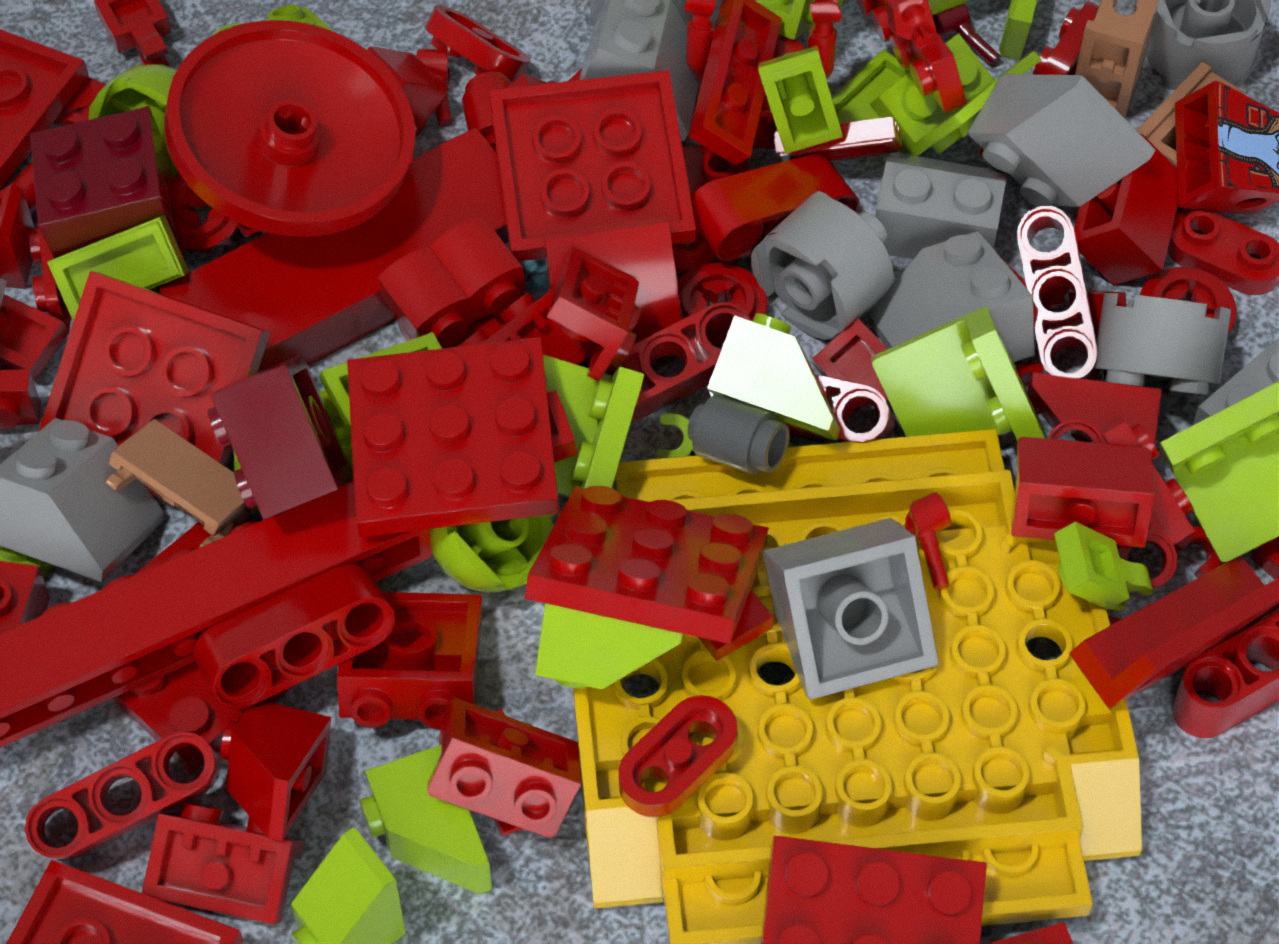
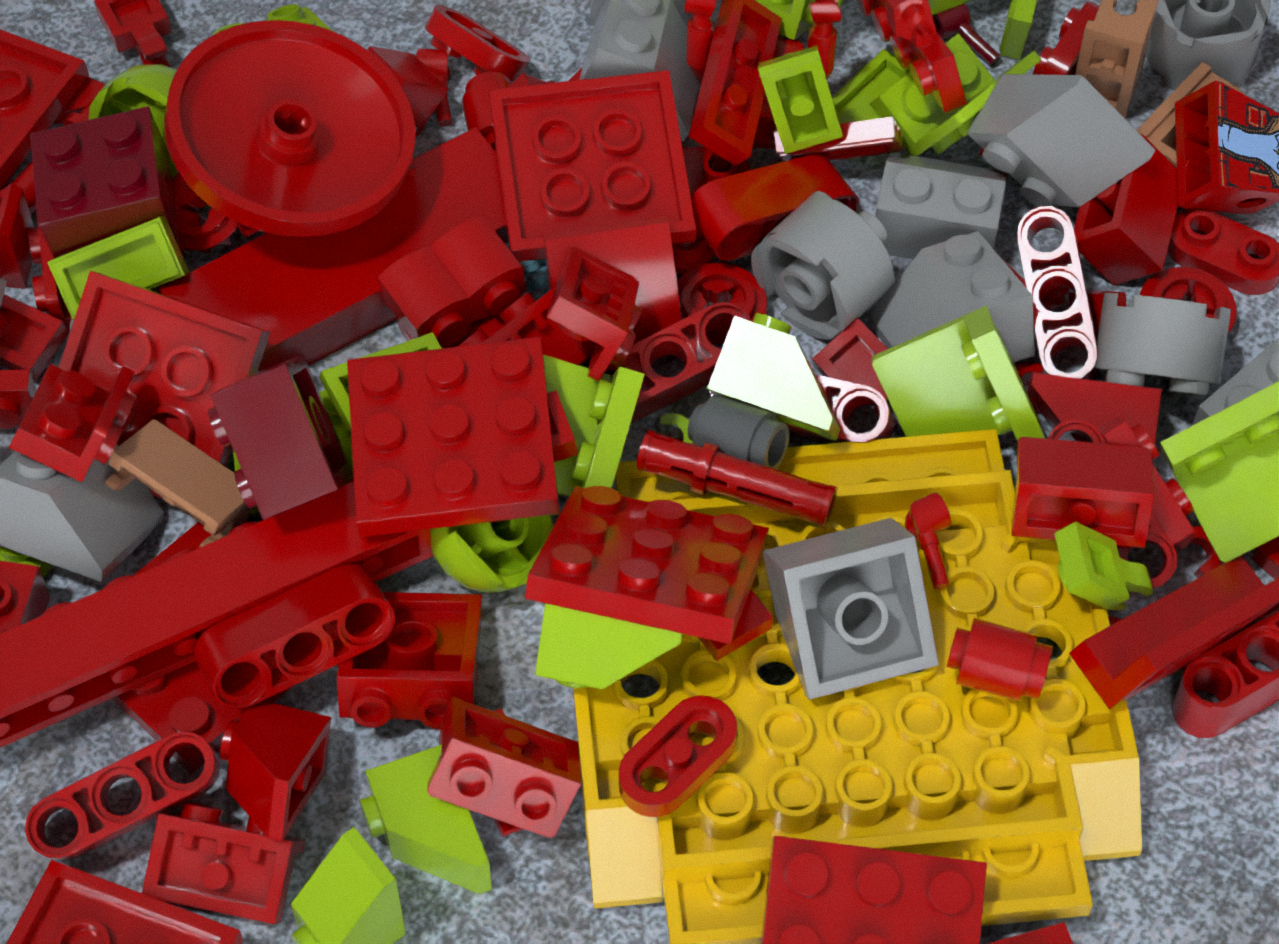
none -> red bracket [8,363,137,482]
none -> red pin [636,430,838,527]
none -> red brick [946,618,1053,702]

